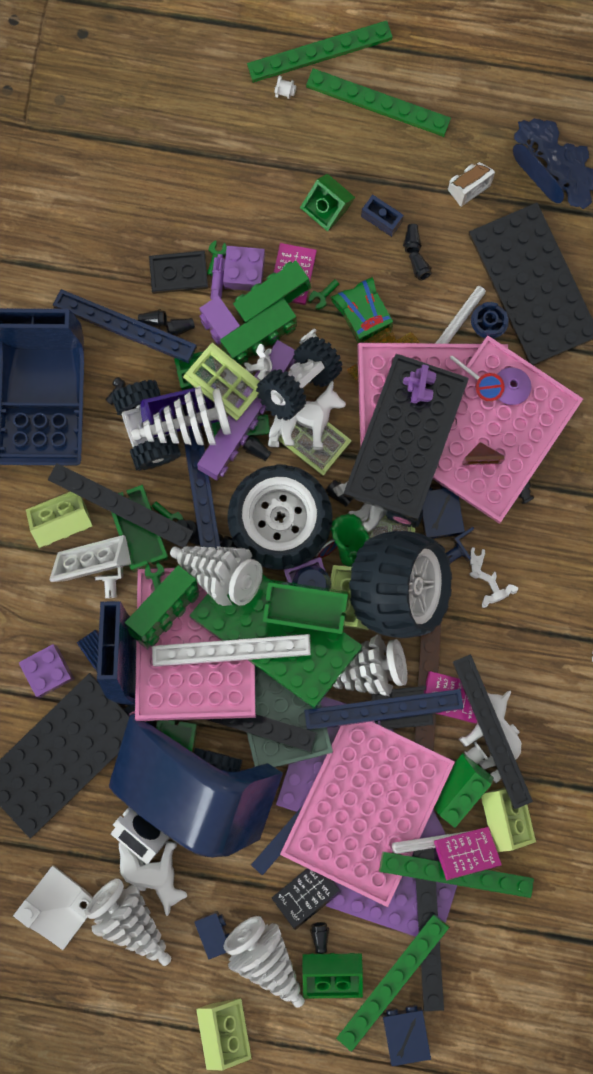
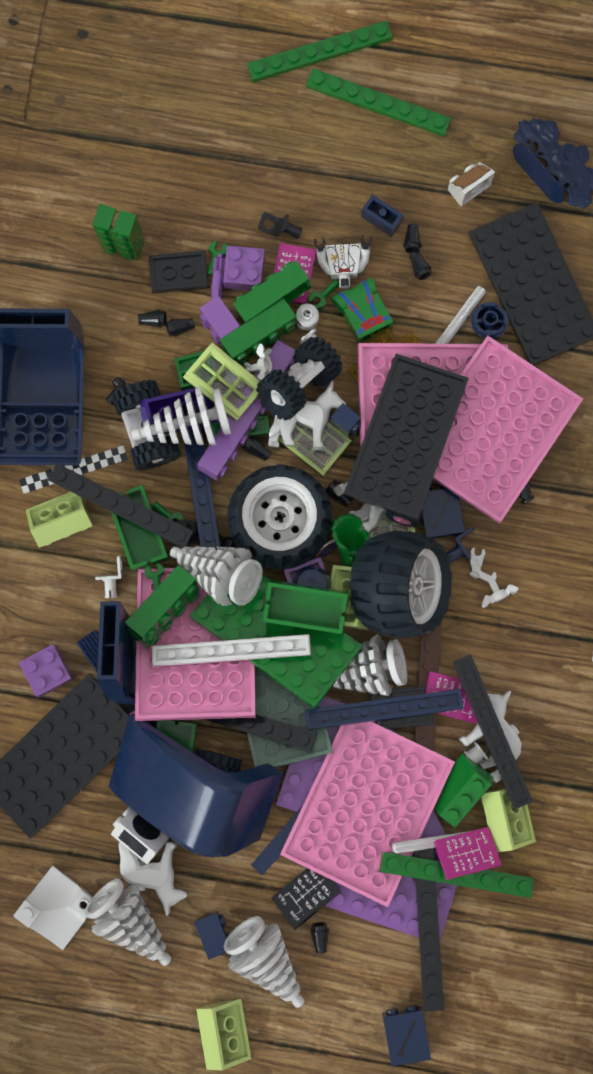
white slope [49,535,131,582] -> none
dark blue plate [53,289,197,364] -> none
white brick [275,76,297,99] -> none
green slope [300,174,355,231] -> none
green slope [302,953,363,999] -> none
green plate [336,914,450,1052] -> none
medium lavender hips [403,364,436,404] -> none
piece [450,356,505,402] -> none
reddish brown slope [462,442,505,465] -> none
medium lavender dish [497,367,531,405] -> none
none -> sticker [19,446,128,494]
none -> green piece [92,204,145,261]
none -> black bracket [258,212,302,239]
none -> white head [295,303,319,331]
none -> white torso [314,235,372,289]
none -> dark blue brick [331,403,361,438]

